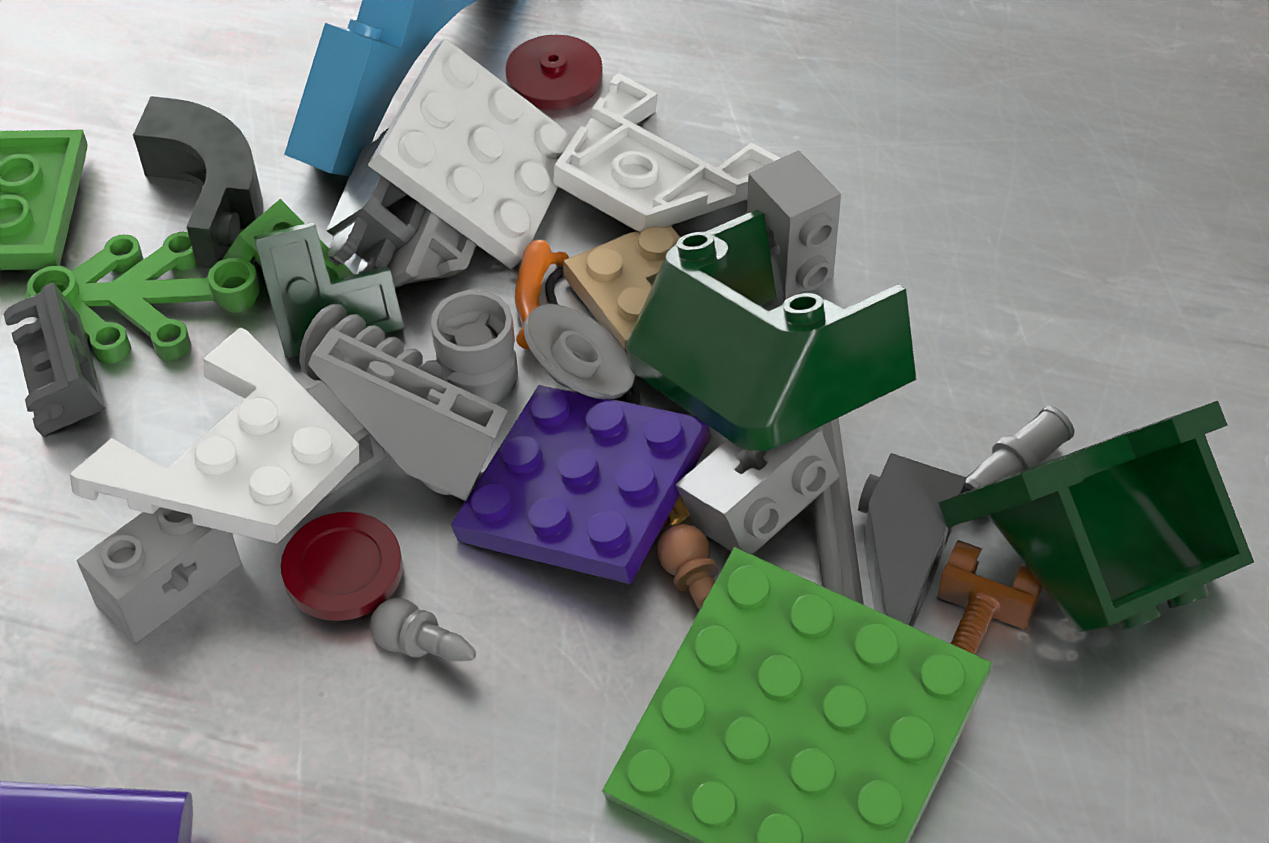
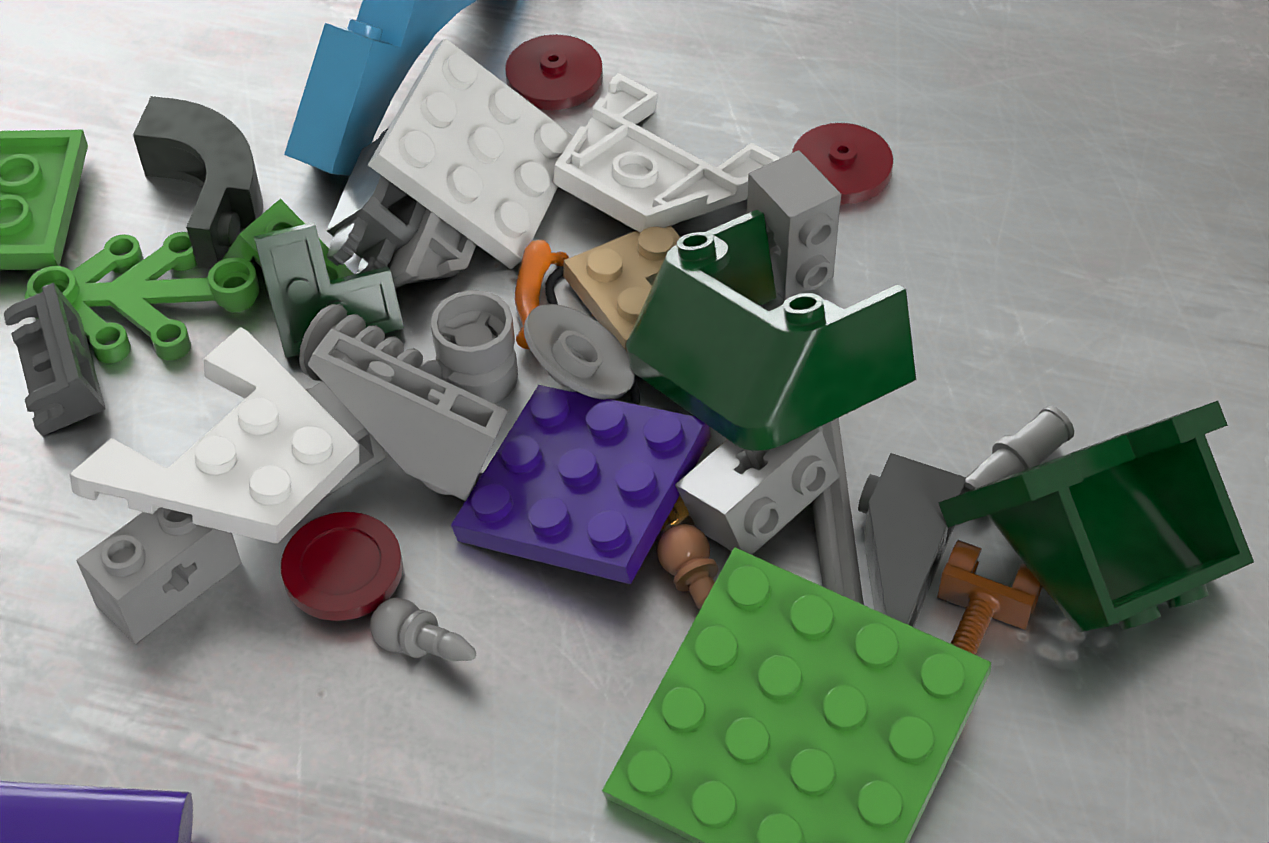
none -> dark red piece [792,123,893,205]

